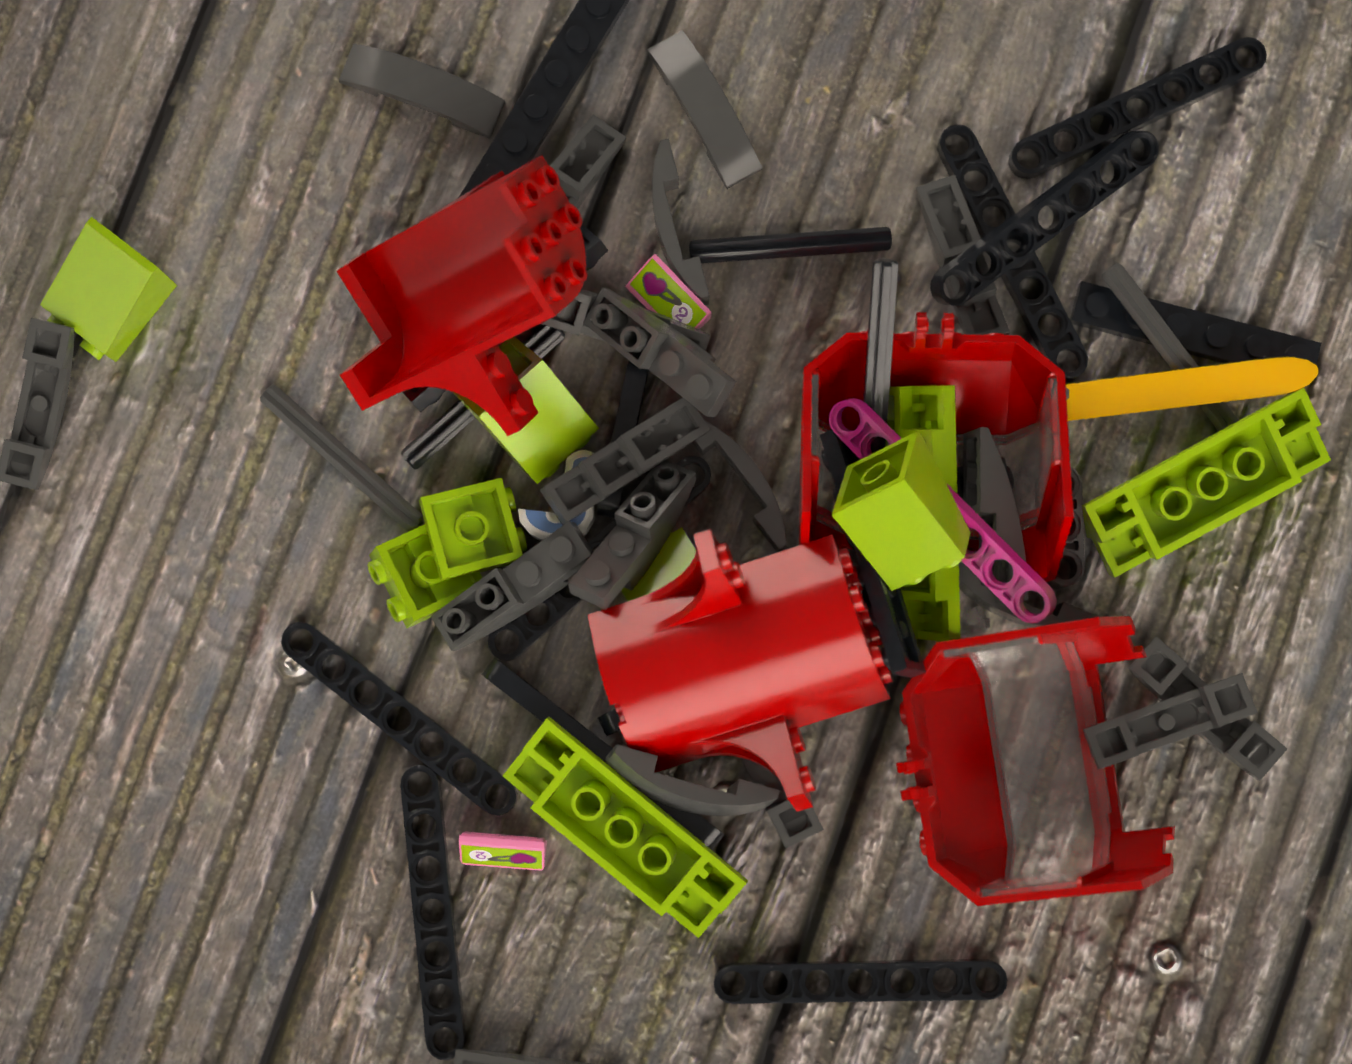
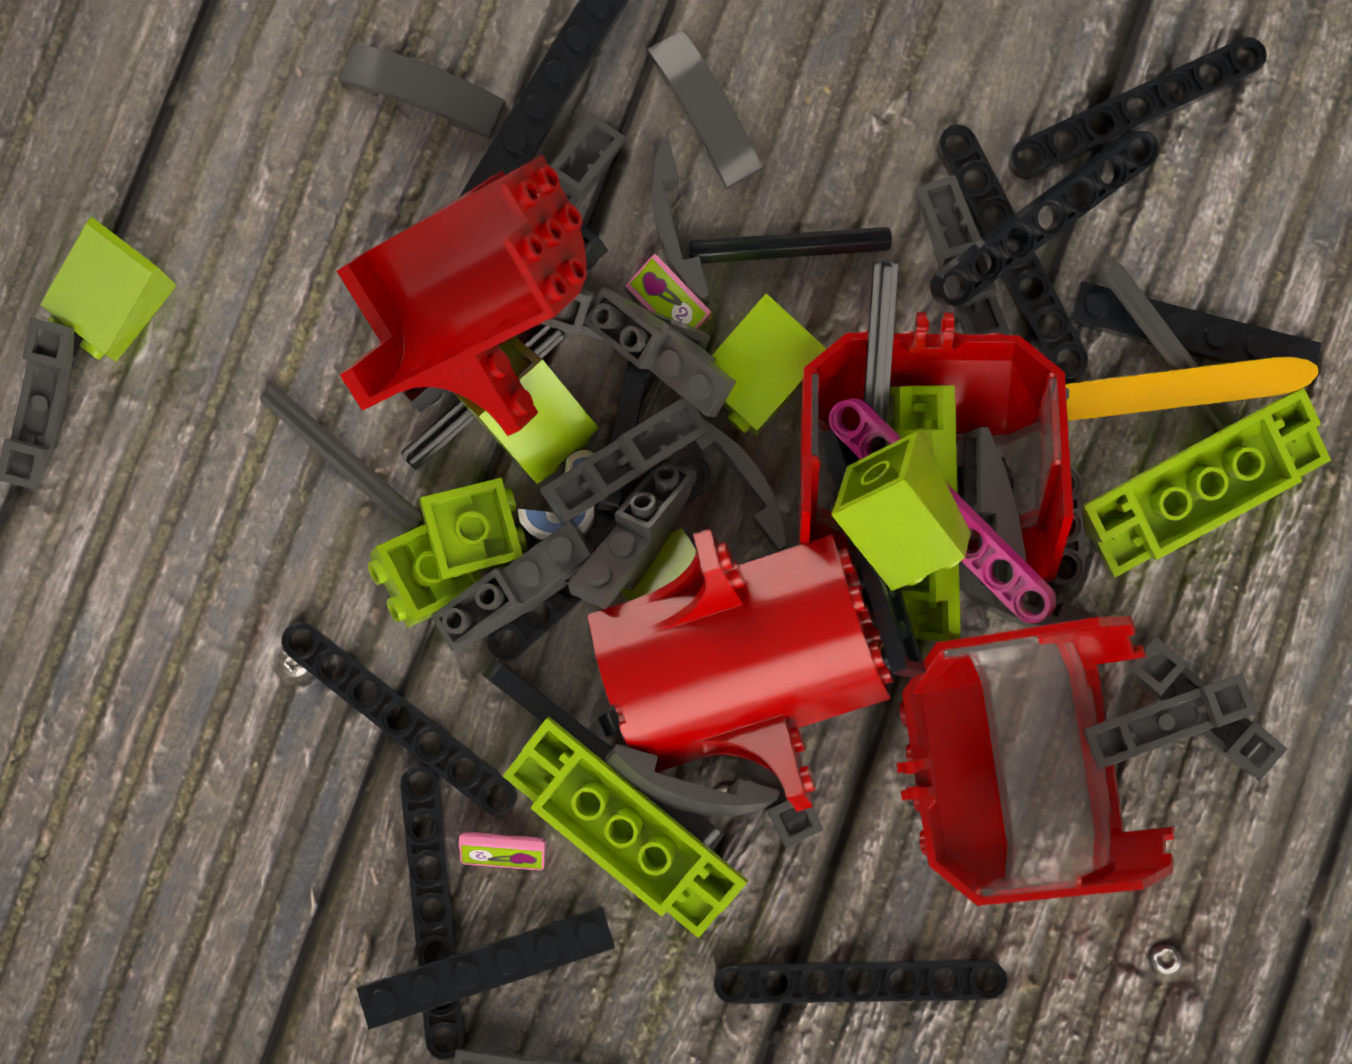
none -> black plate [356,906,615,1030]
none -> lime slope [712,293,826,437]

